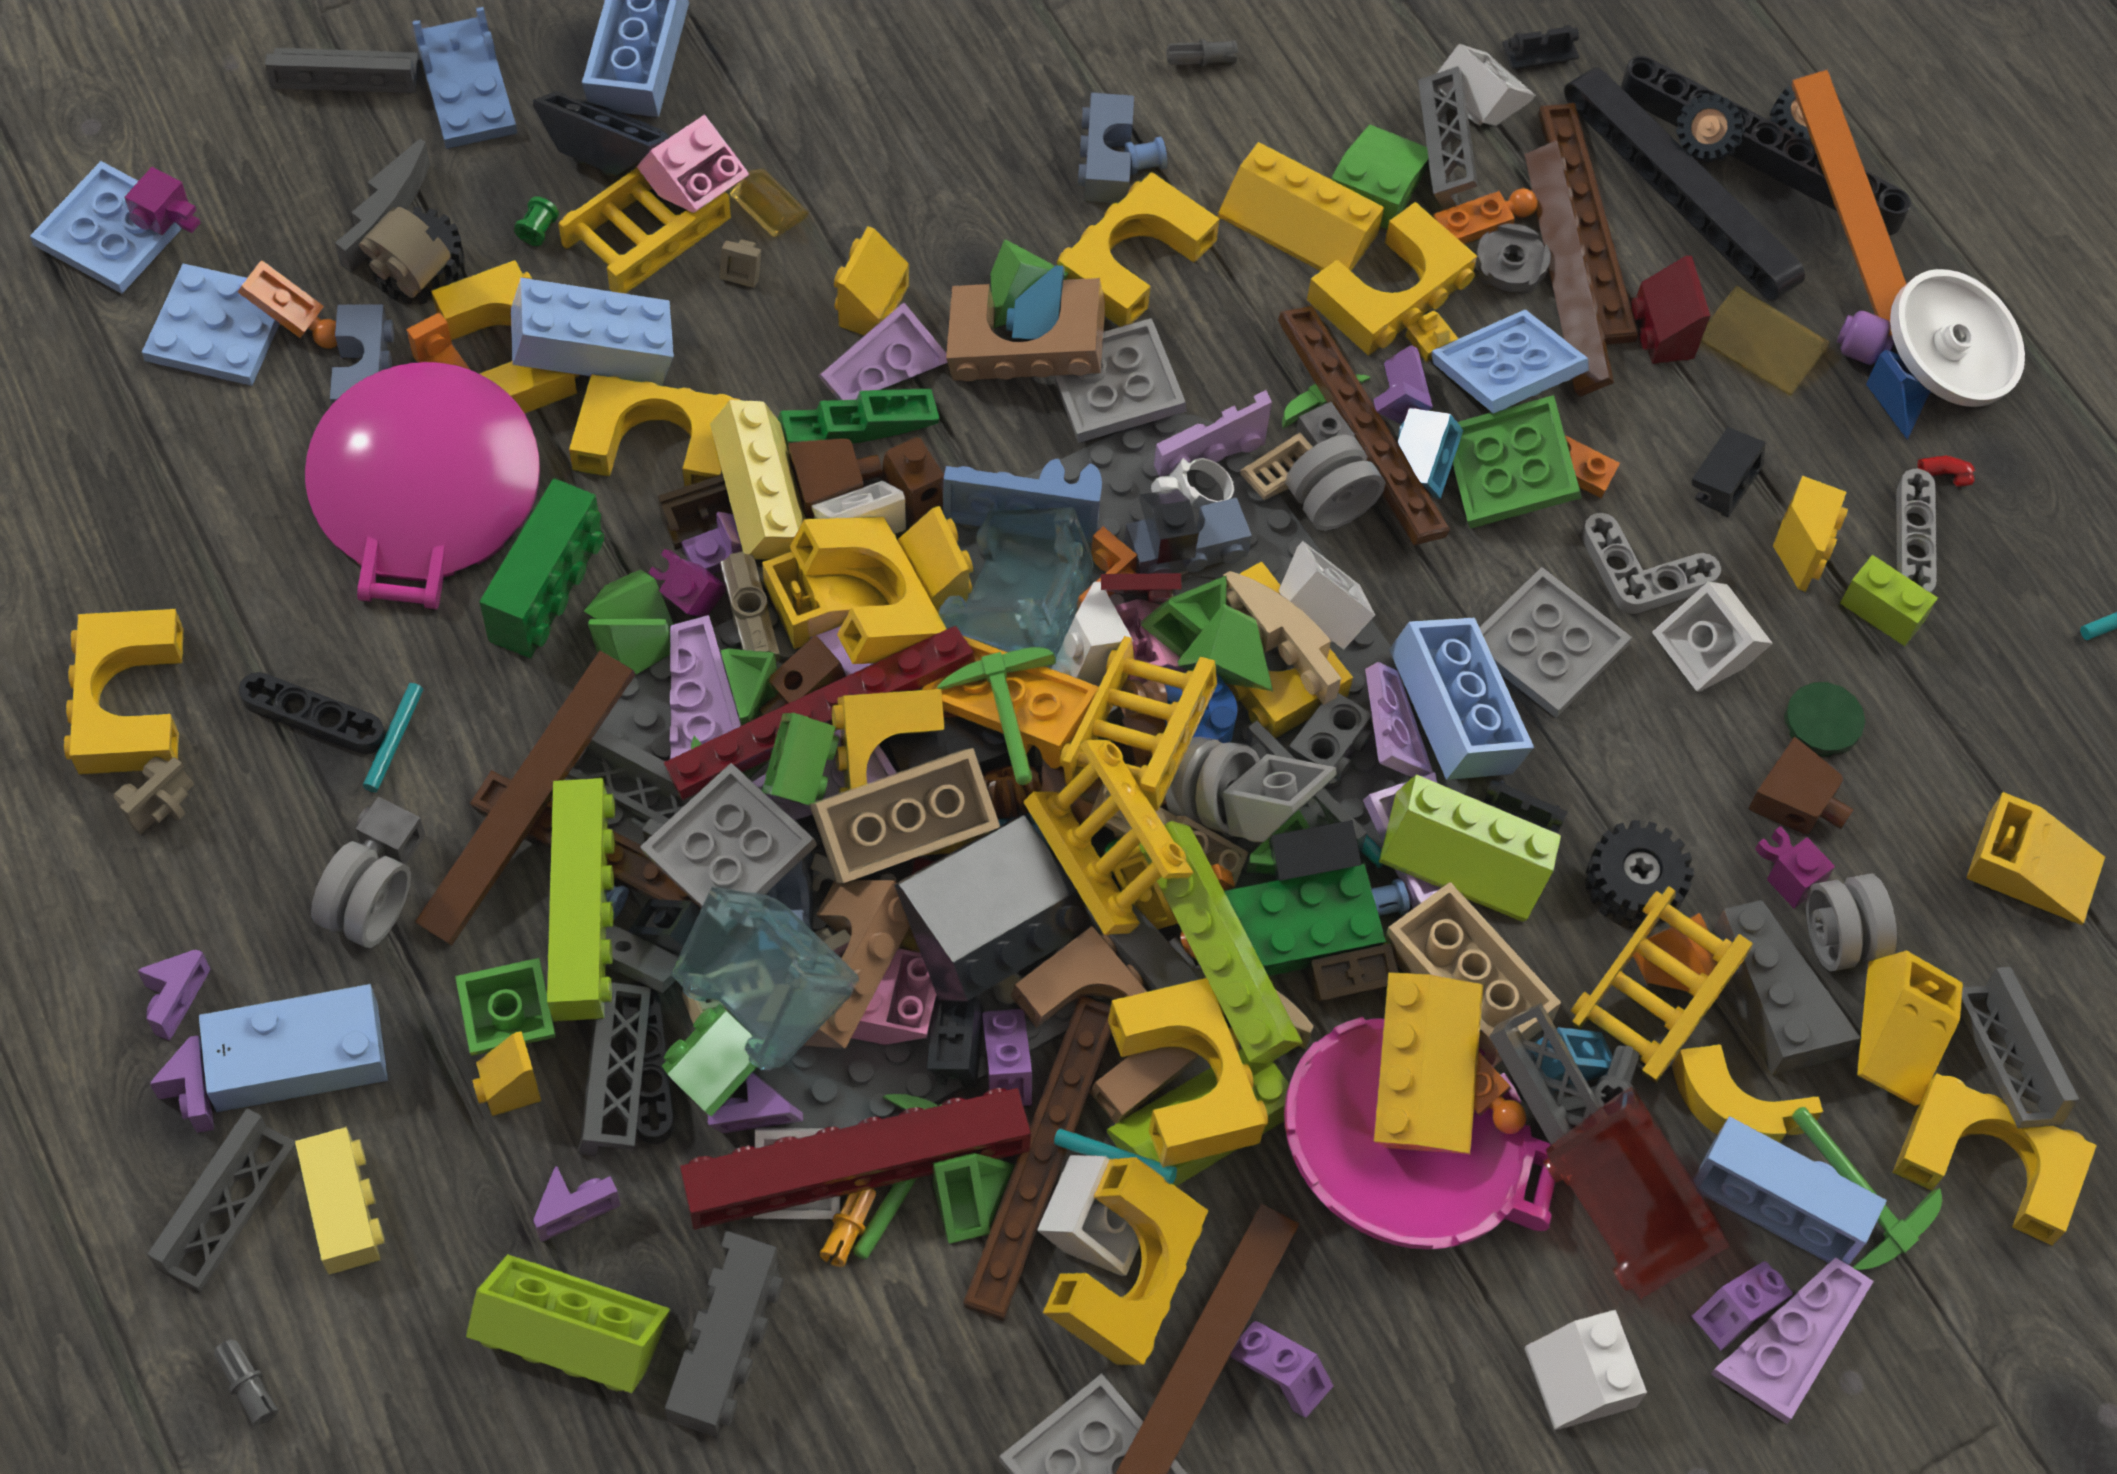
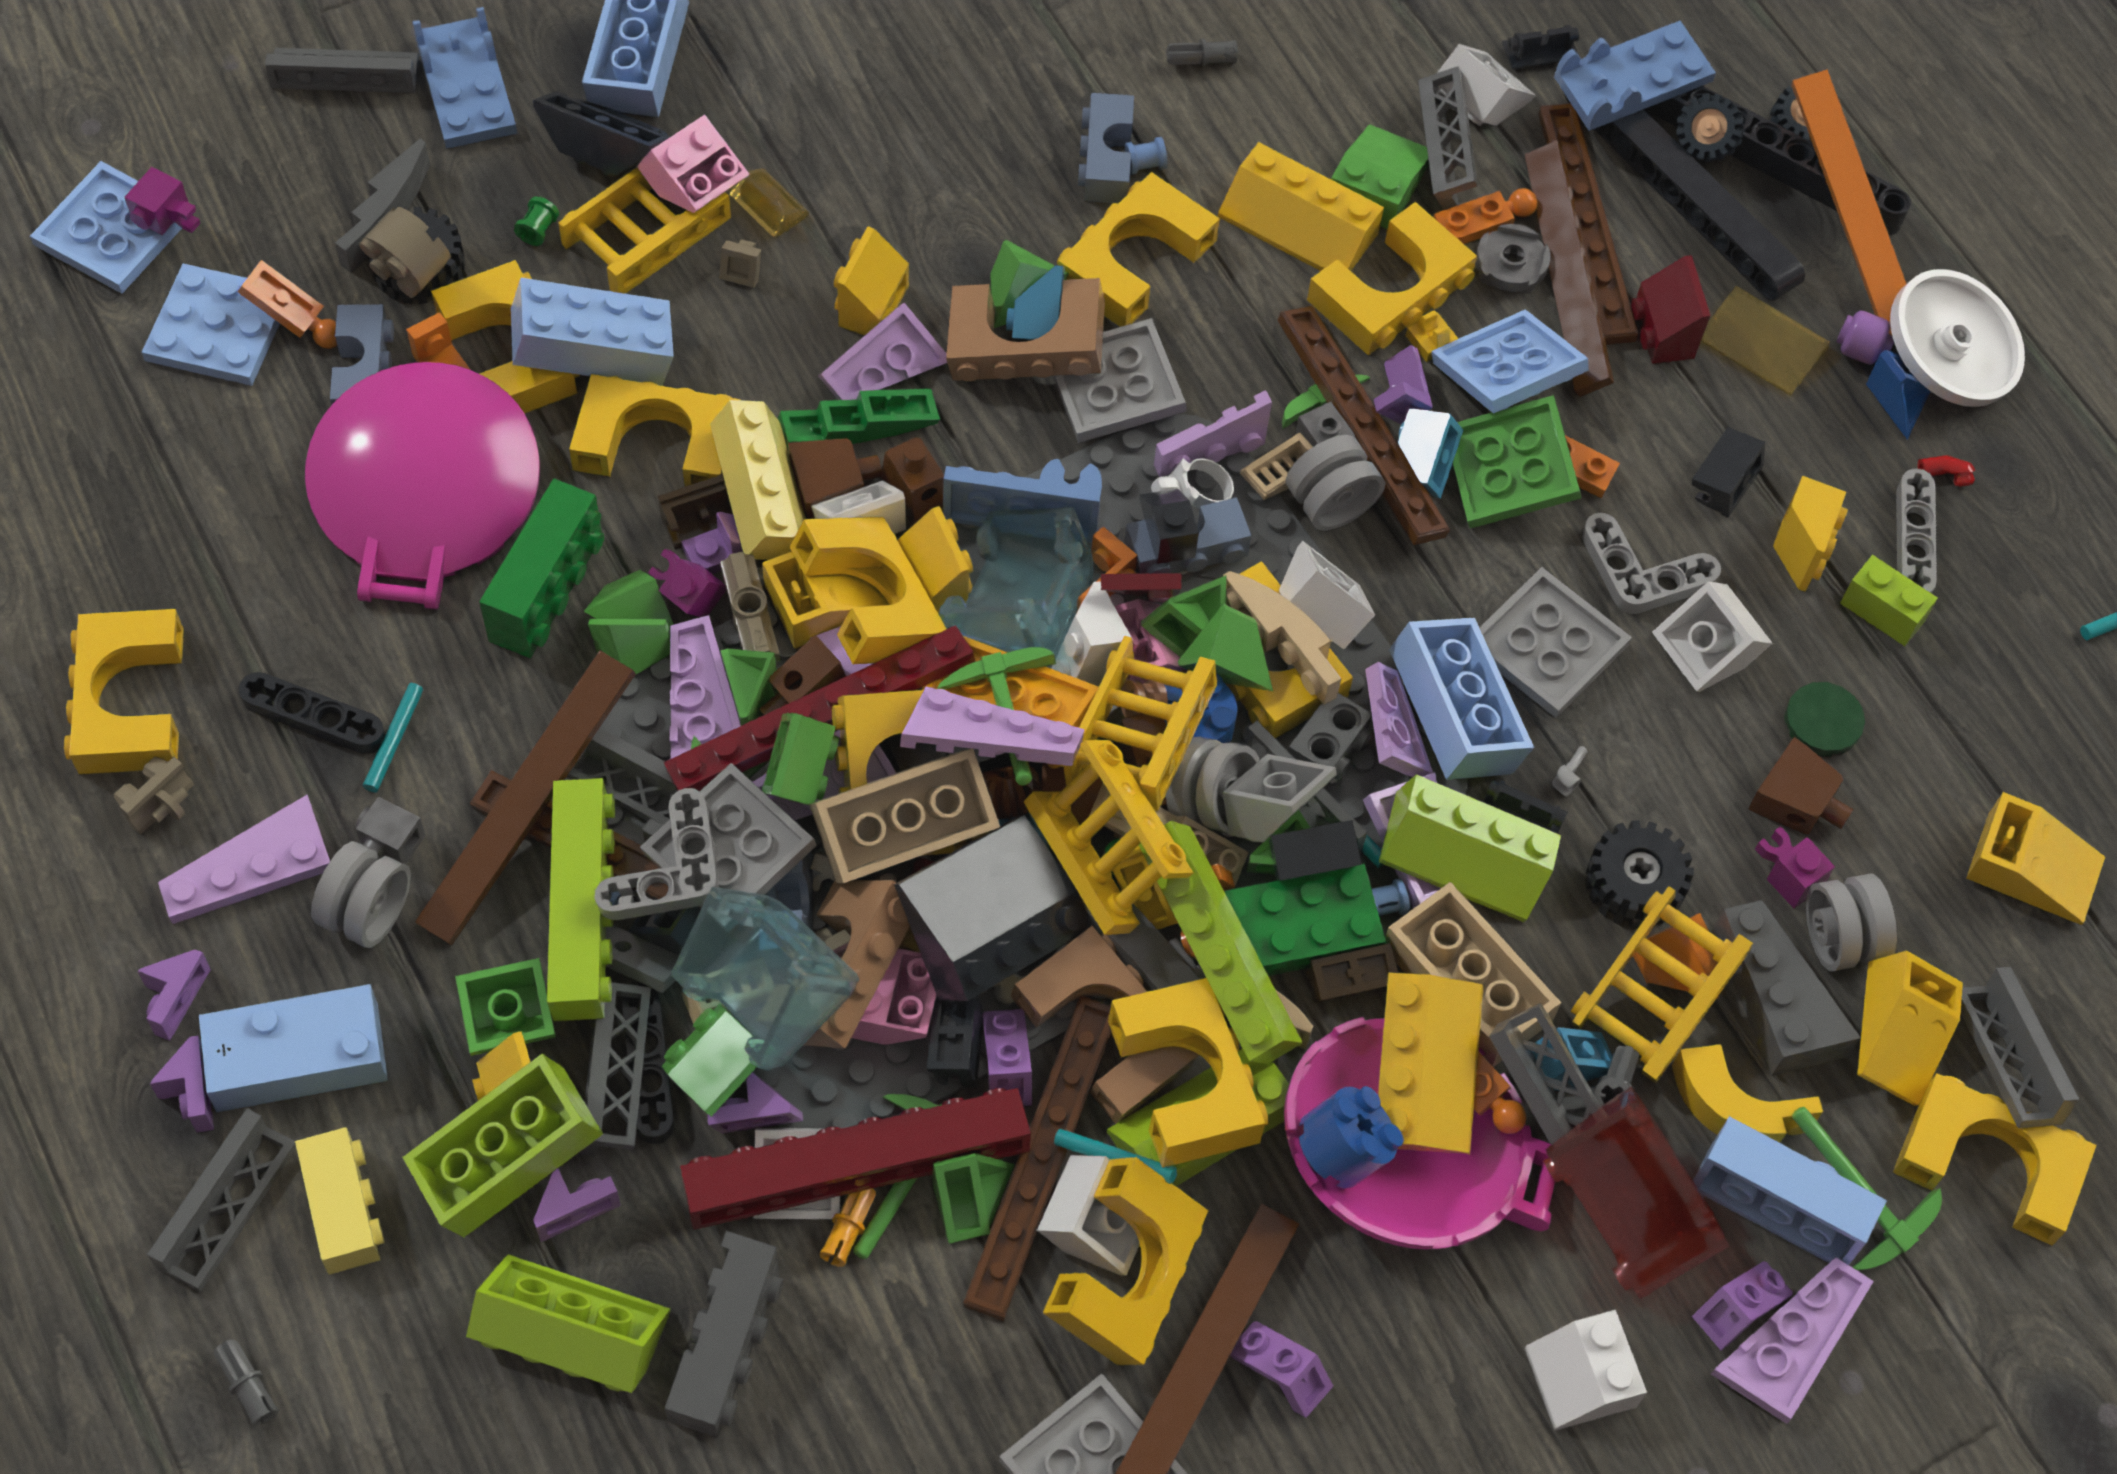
none -> lavender wing [158,795,330,924]
none -> lime brick [402,1054,603,1237]
none -> light grey beam [594,788,719,920]
none -> lavender wing [900,687,1085,766]
none -> blue brick [1299,1086,1403,1188]
none -> light grey hand [1552,746,1587,797]
none -> medium blue hinge [1554,21,1716,131]

